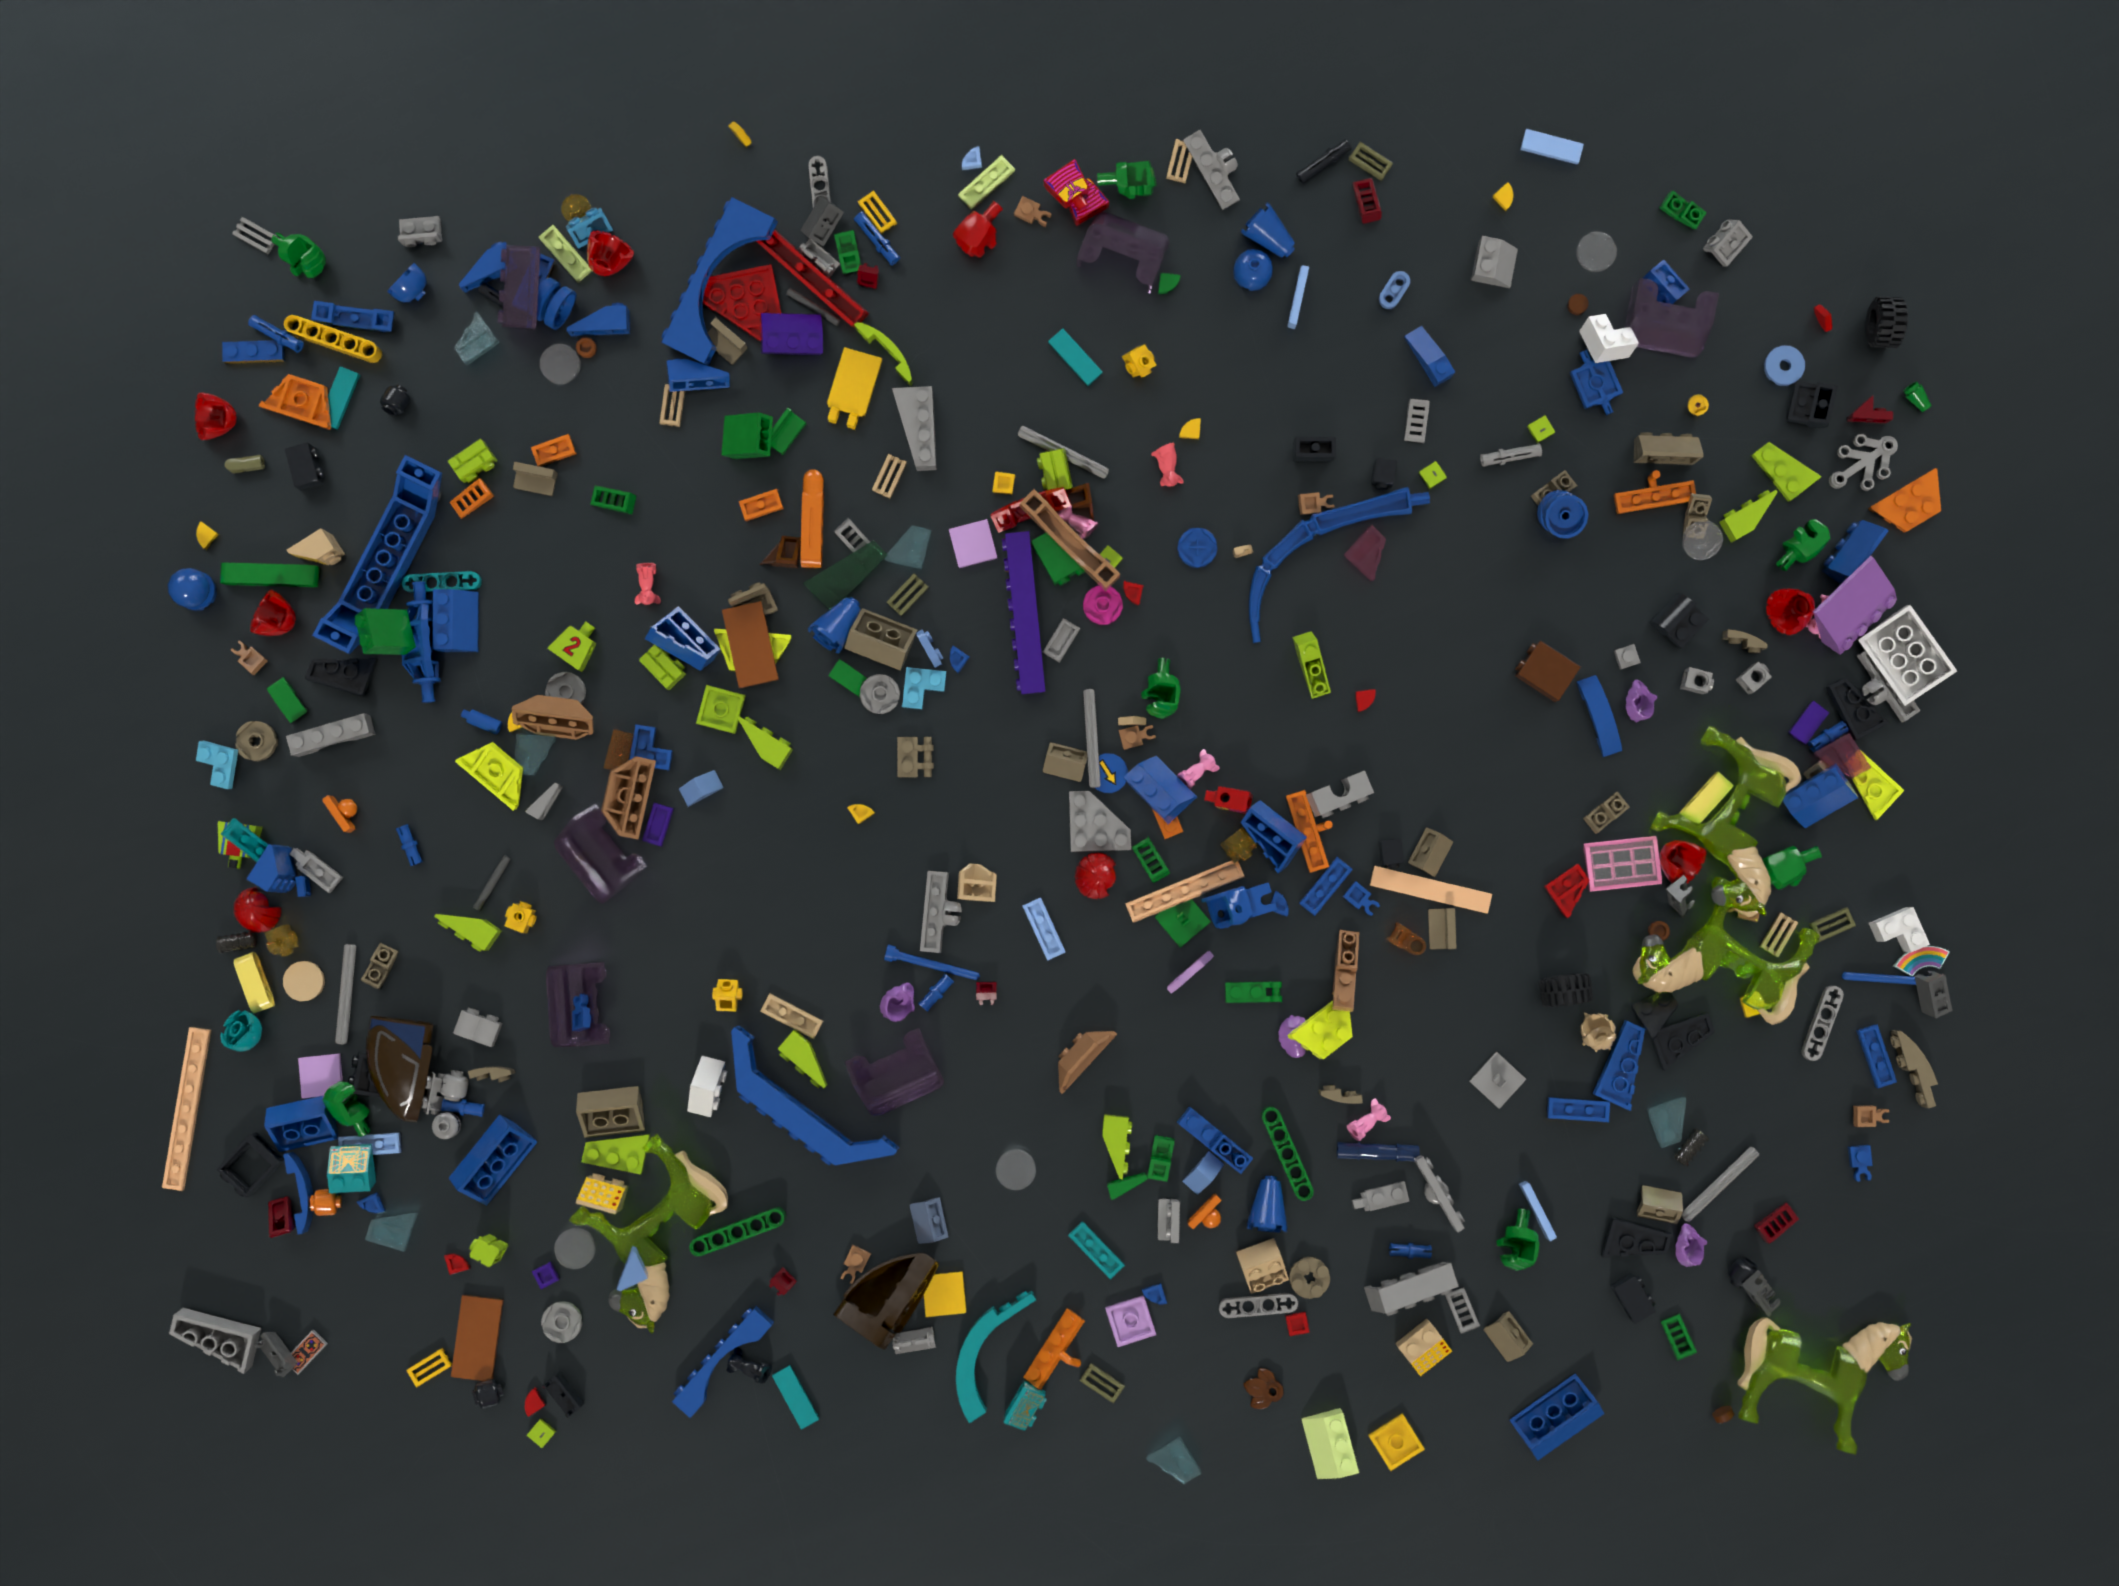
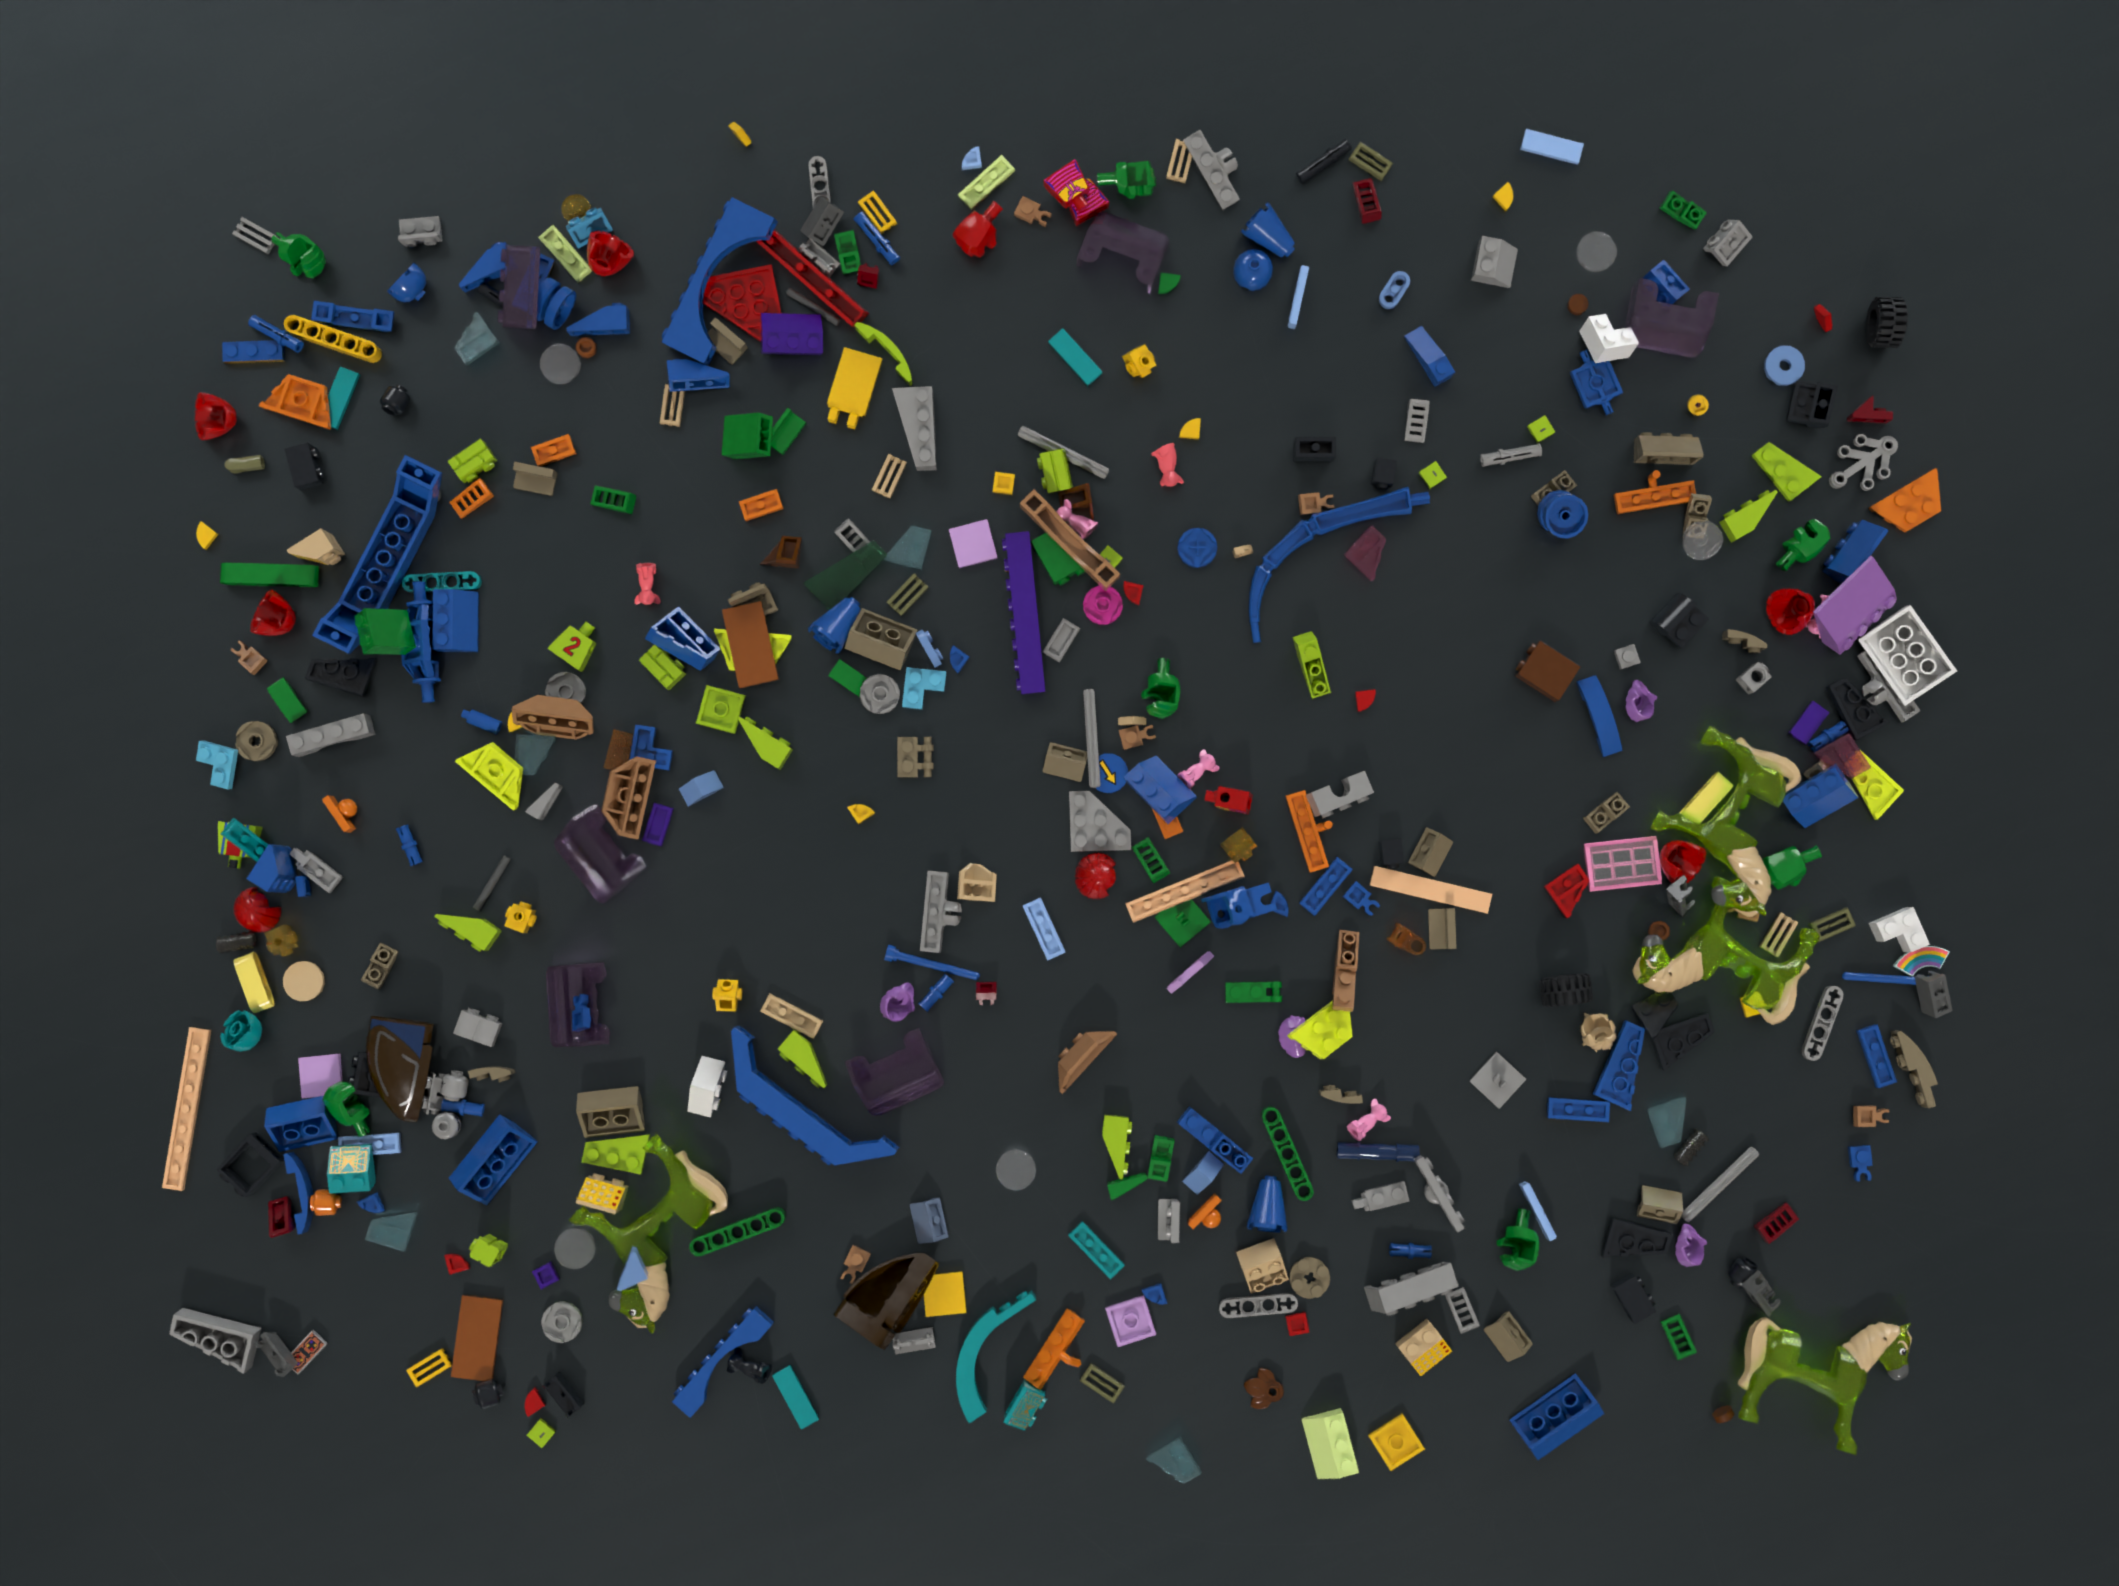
blue tile [167,568,217,611] -> none
light grey axle [335,944,356,1044] -> none
dark red tile [769,1268,797,1296] -> none
orange piece [801,469,824,568] -> none
red slope [990,487,1072,533] -> none
blue wedge [1241,800,1307,874] -> none
light grey brick [1680,667,1714,694] -> none
green cone [1903,381,1932,412] -> none

